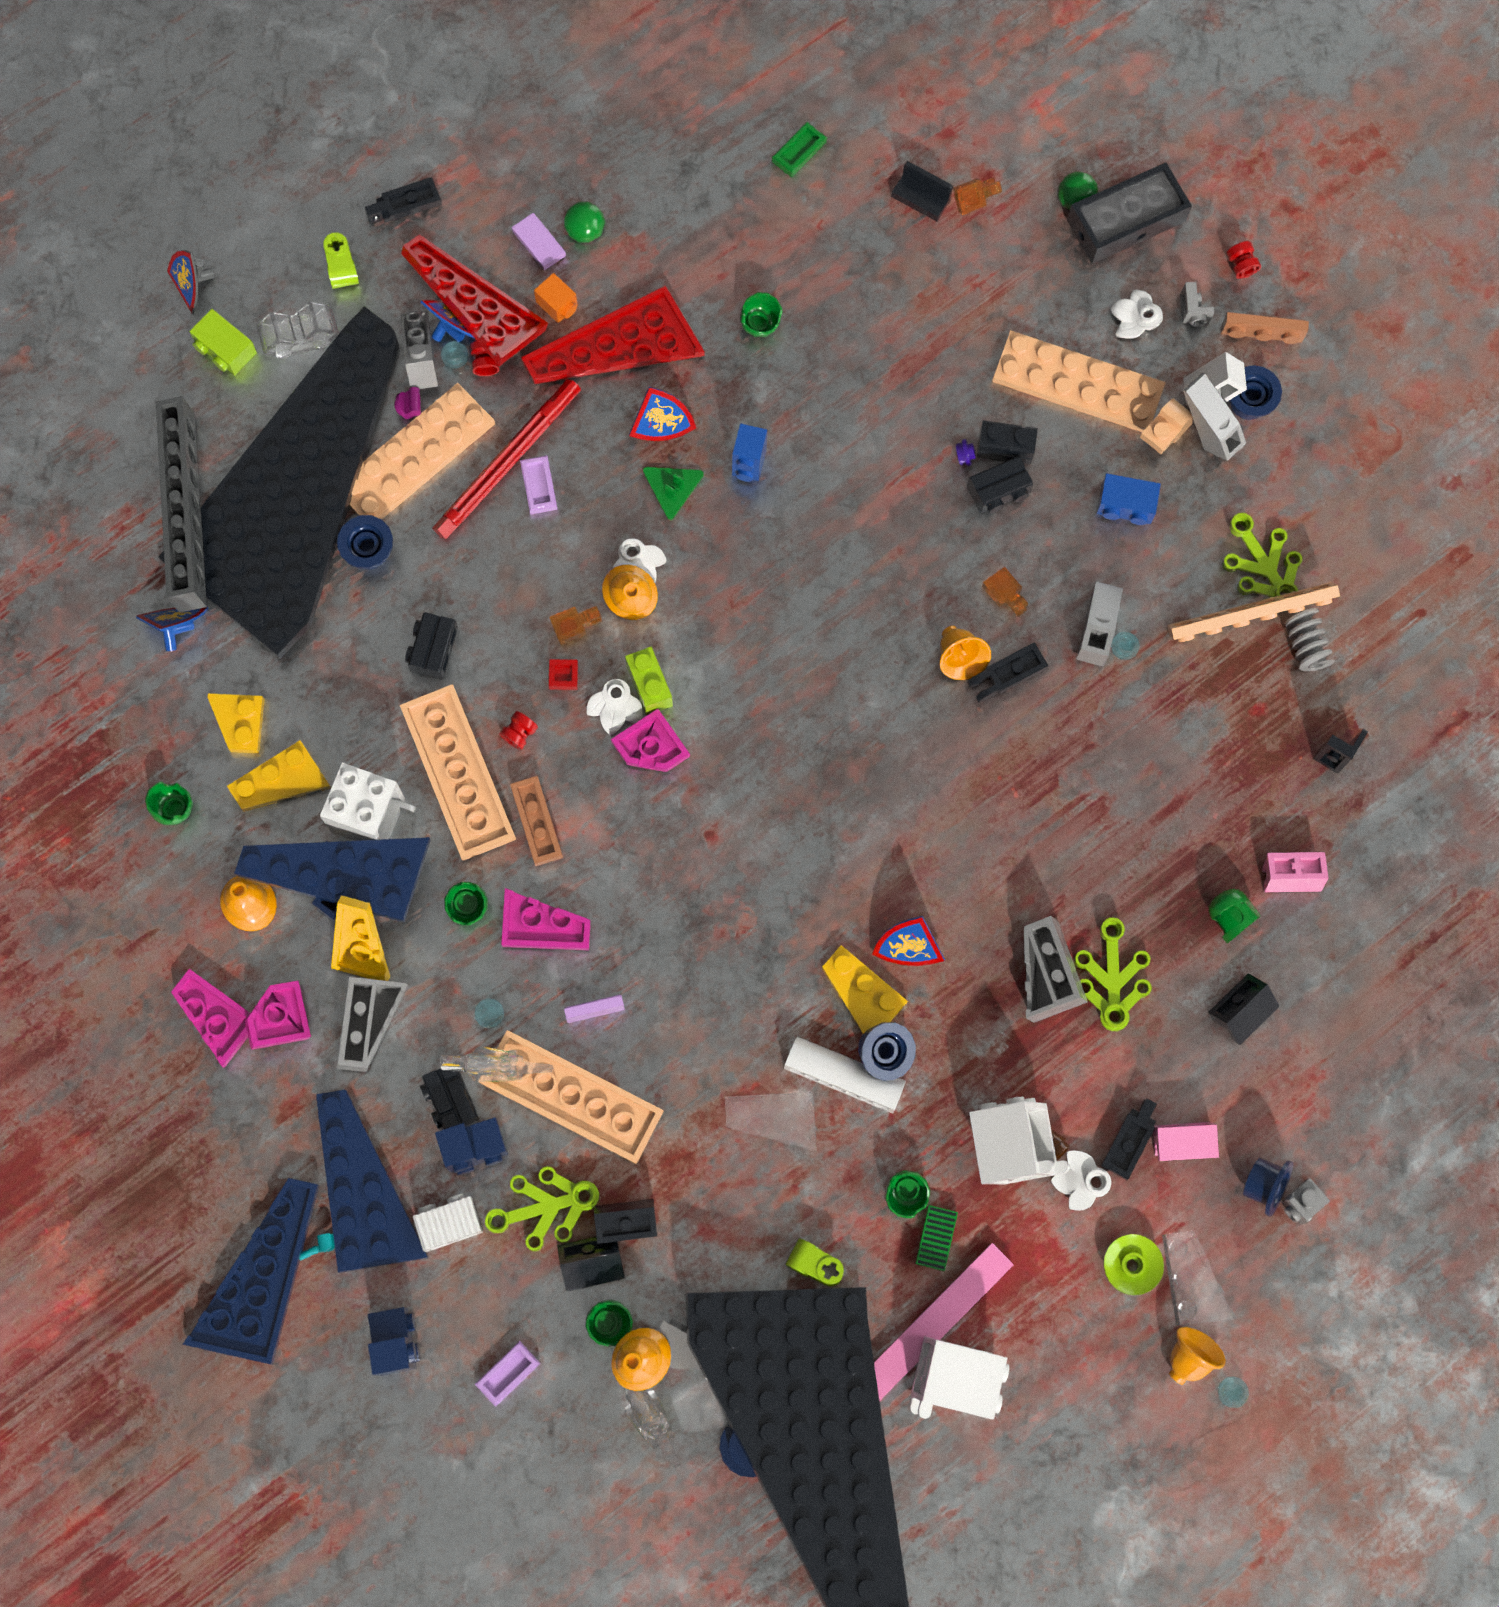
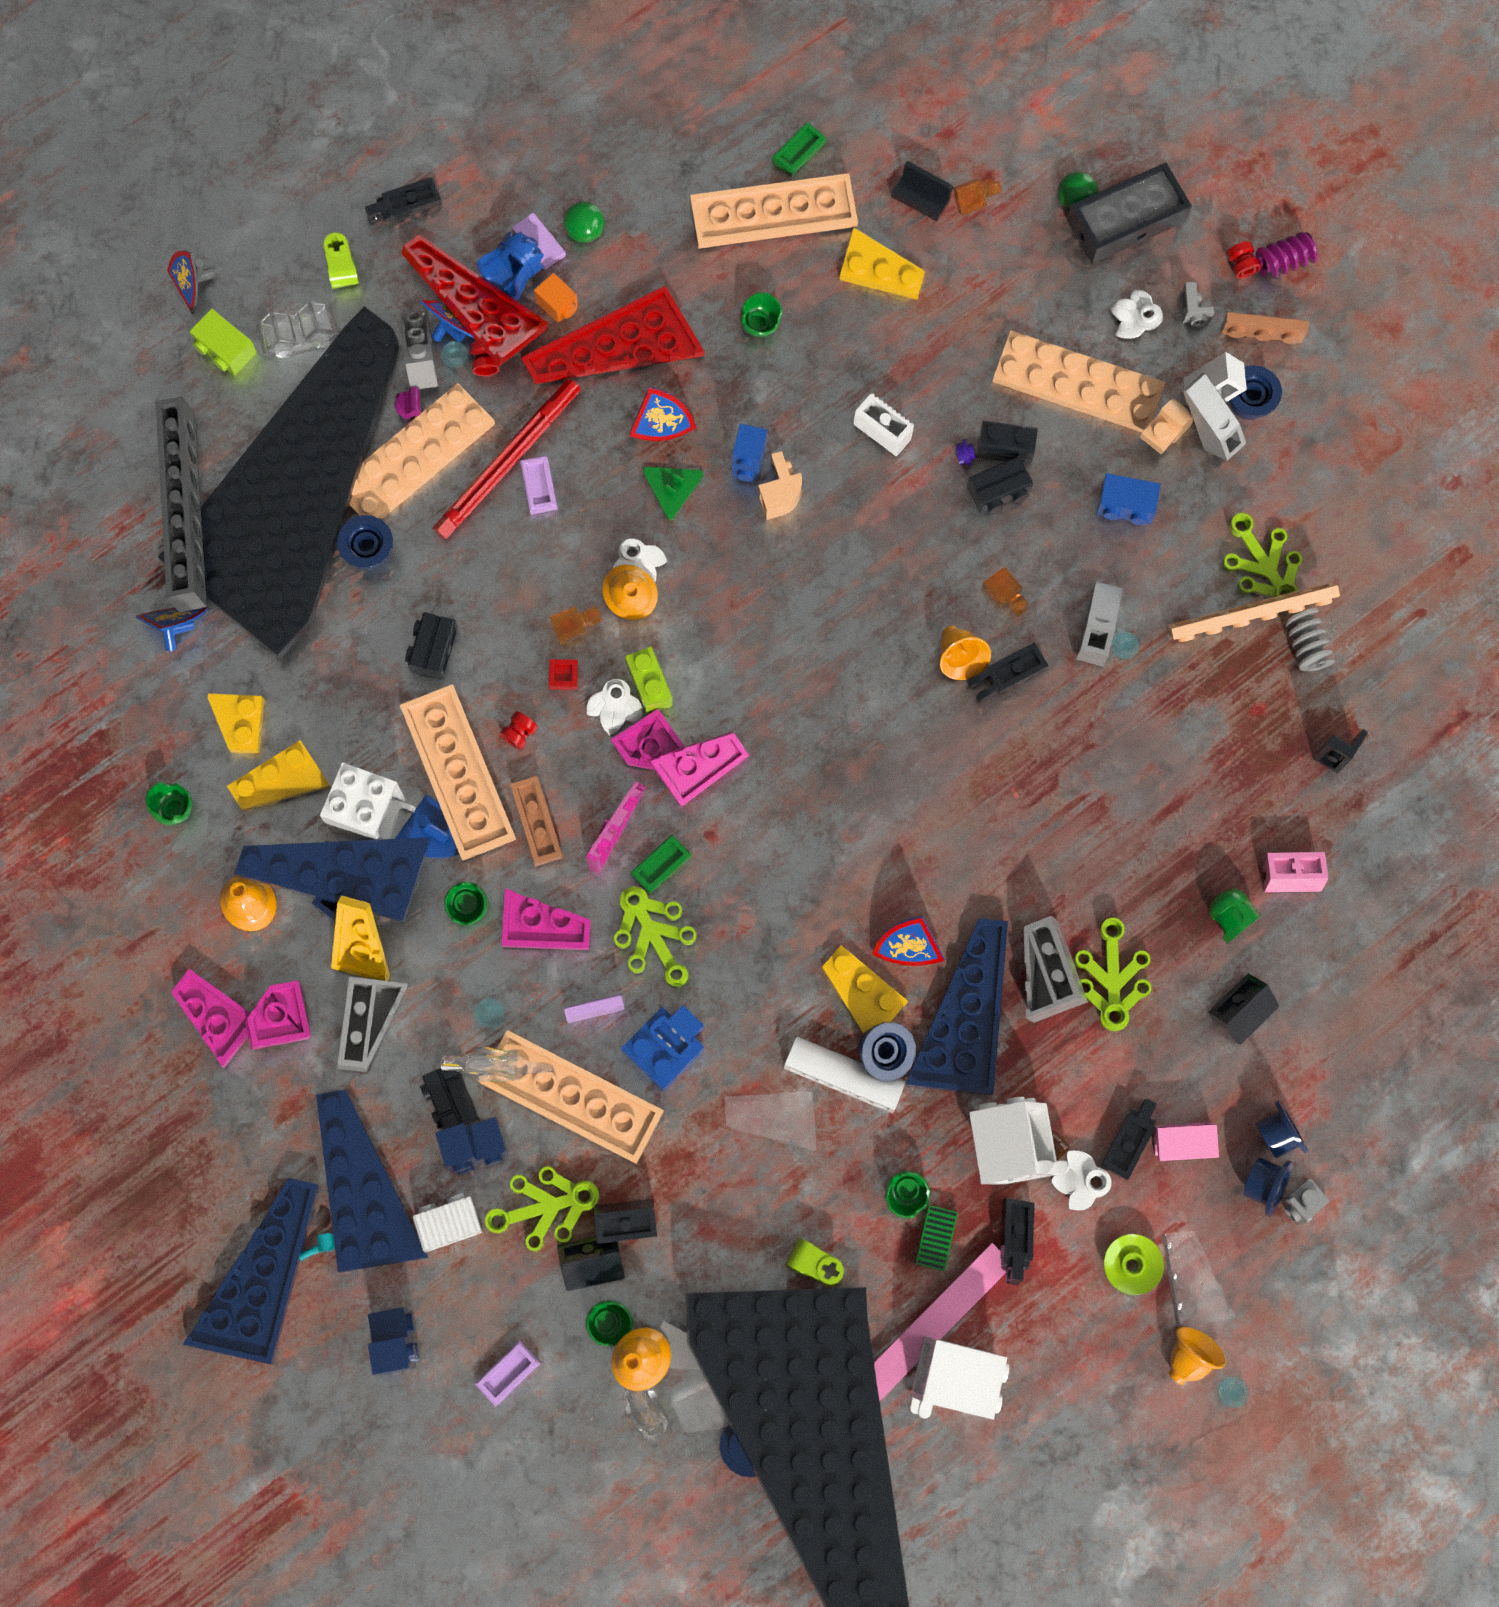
none -> blue shield [395,795,460,858]
none -> blue hat [477,231,544,301]
none -> dark pink wing [586,781,646,874]
none -> lime plant [614,886,696,989]
none -> blue piece [621,1005,705,1092]
none -> green tile [630,834,692,895]
none -> wing [648,732,749,806]
none -> light nougat plate [690,173,858,248]
none -> light nougat brick [758,451,802,520]
none -> yellow wing [840,228,925,300]
none -> white brick [853,394,914,456]
none -> dark blue wing [905,918,1008,1095]
none -> black hinge [1000,1198,1035,1285]
none -> magenta piece [1255,232,1318,278]
none -> dark blue piece [1256,1100,1309,1159]

